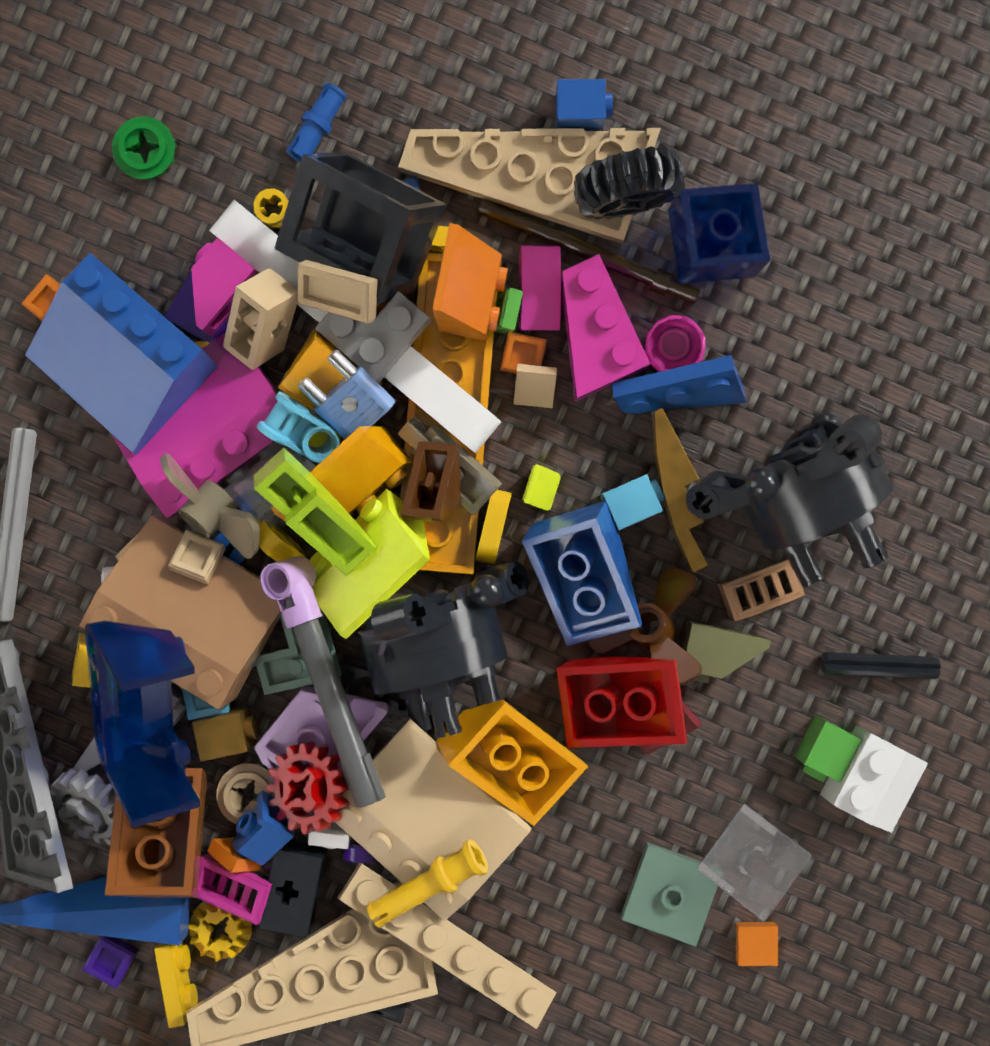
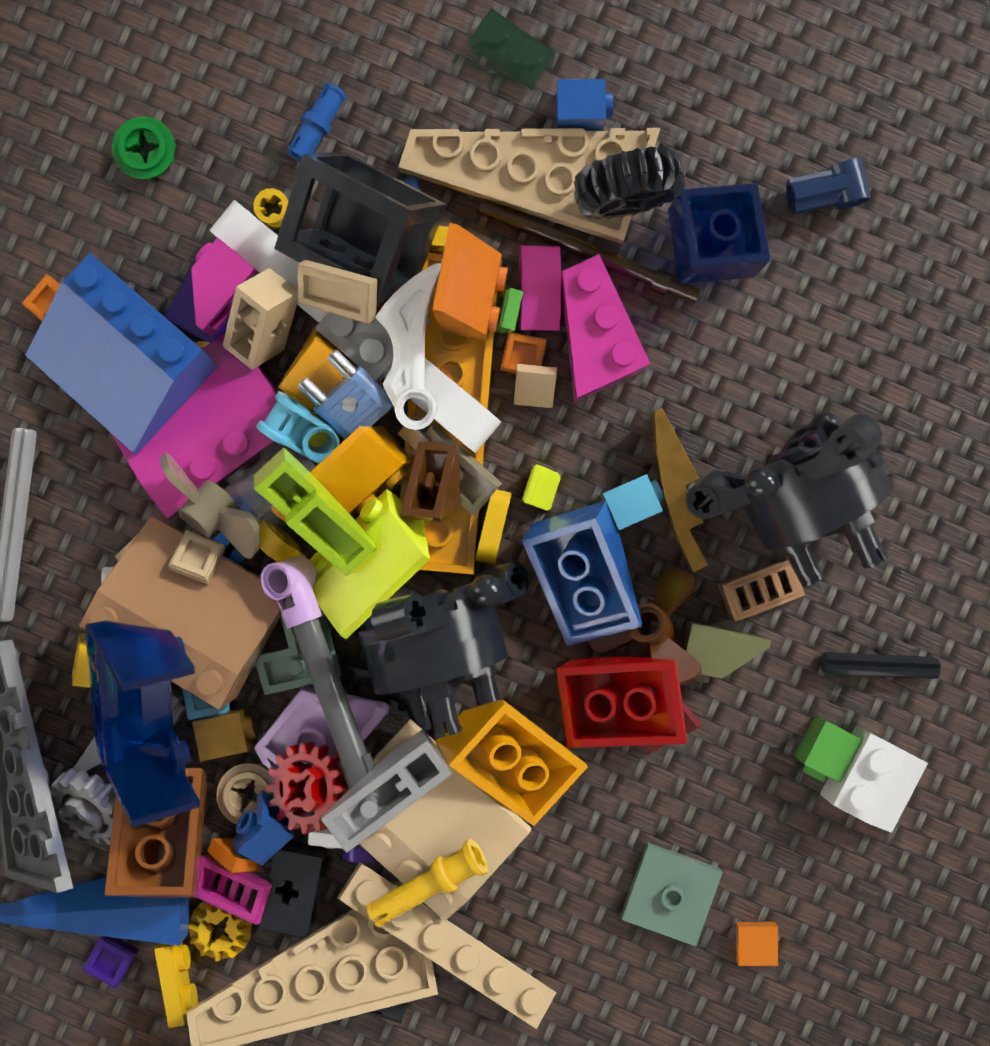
blue wing [612,355,747,414] -> none
dark pink hair [645,315,706,372] -> none
clear slope [697,804,813,922] -> none
none -> light grey slope [321,729,452,853]
none -> white piece [375,263,441,430]
none -> clear green plate [469,8,555,91]
none -> dark blue piece [785,158,871,215]

